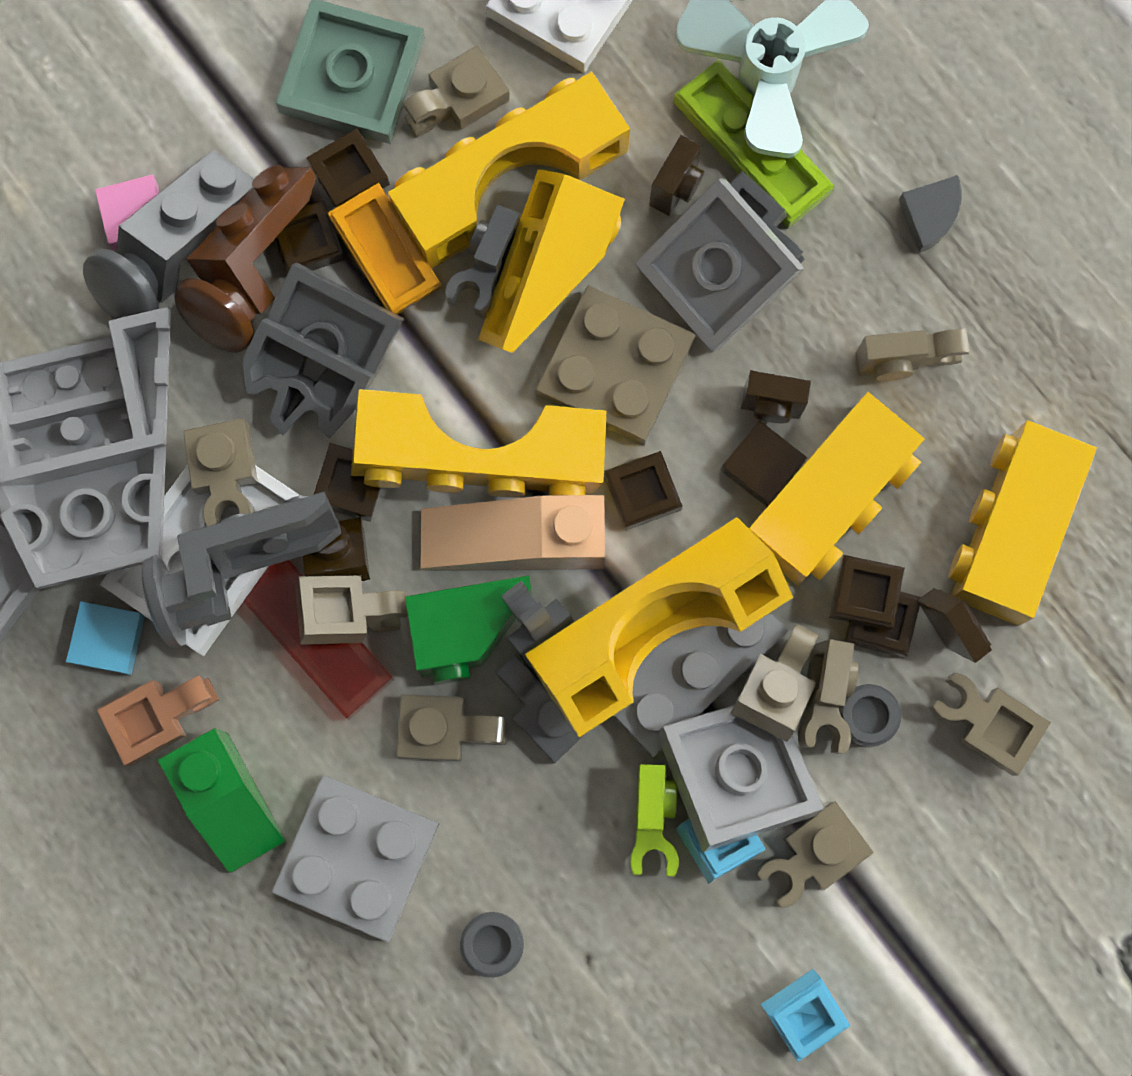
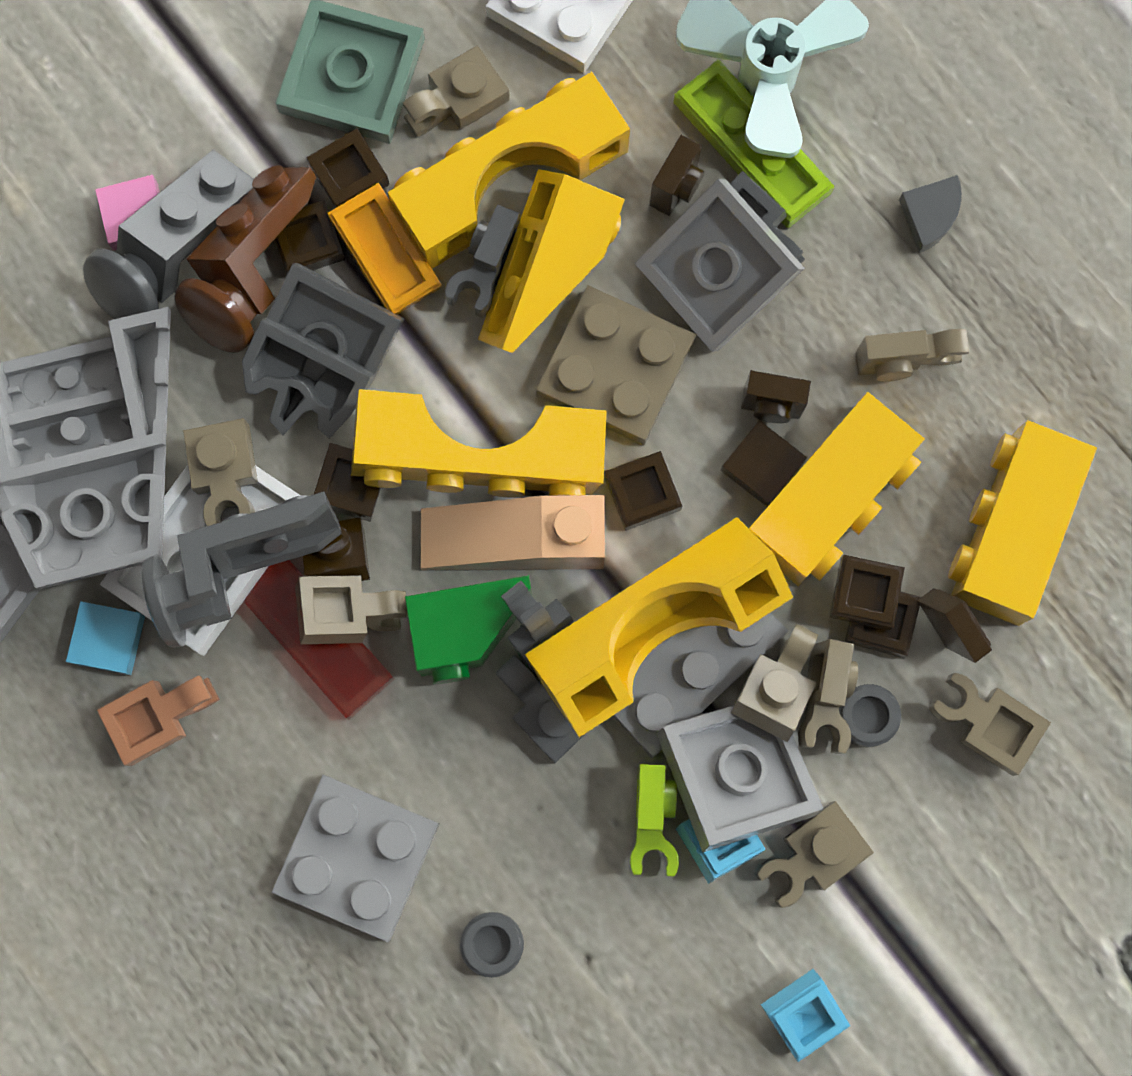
green slope [158,728,287,873] -> none
dark tan plate [397,694,507,761] -> none

